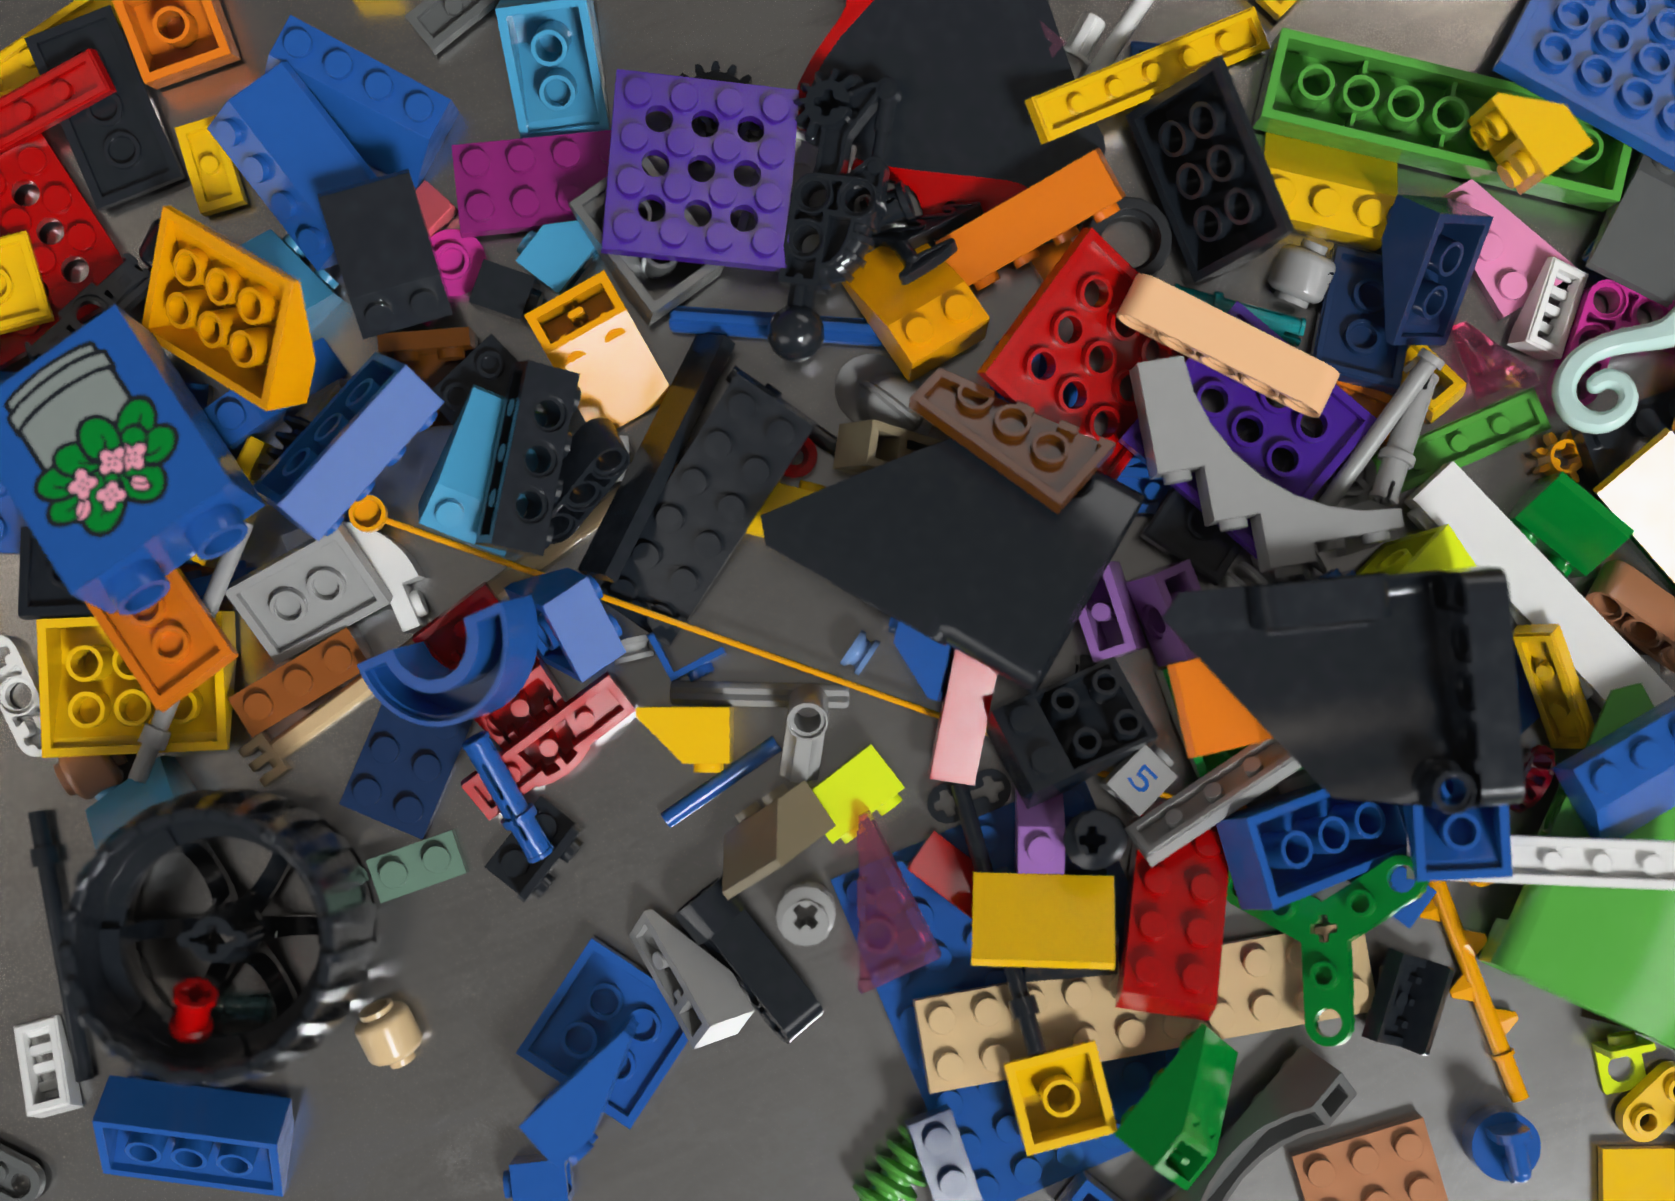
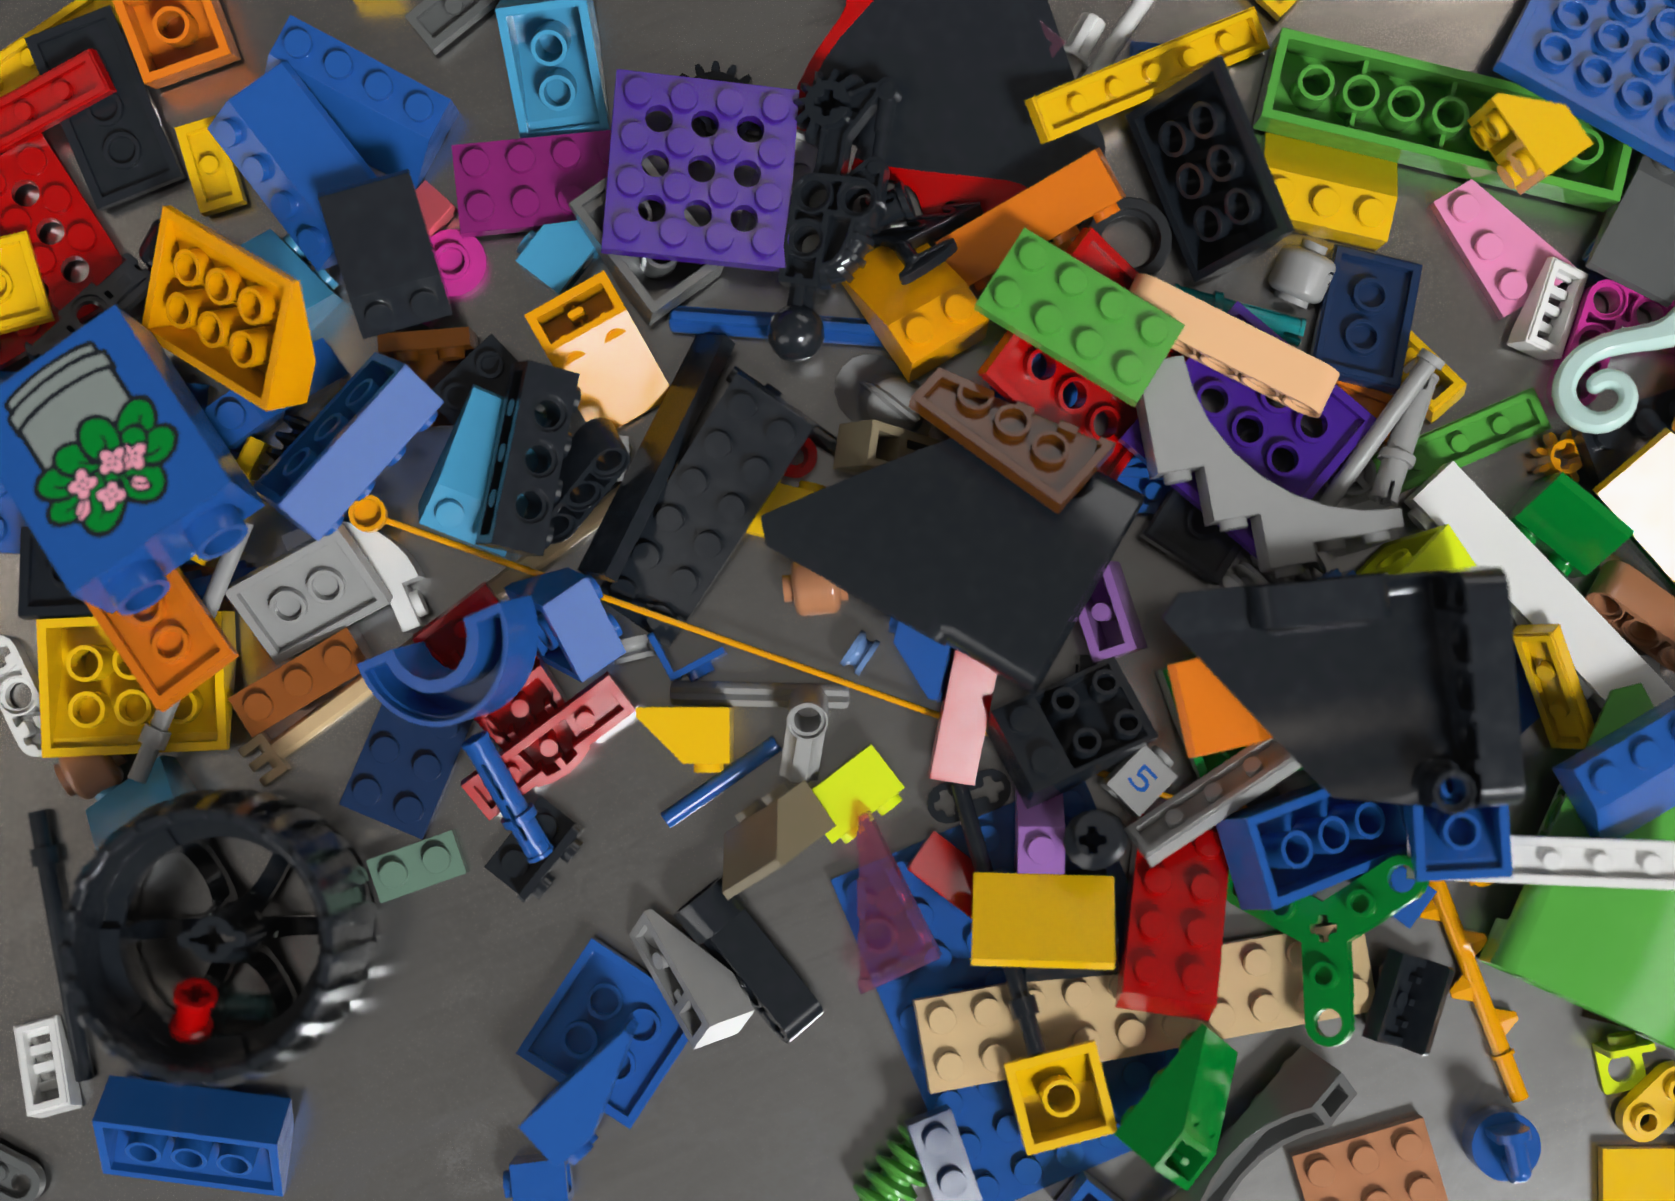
tan head [354,997,423,1069] -> none
black brick [469,259,544,326] -> none
light grey piece [776,880,836,946] -> none
medium lavender brick [1125,559,1202,667] -> none
dark blue slope [1382,194,1494,345] -> none
clear pink wing [1450,321,1541,409] -> none
dark red gear [1508,744,1556,814] -> none
none -> nougat head [782,561,849,617]
none -> bright green plate [974,227,1185,407]

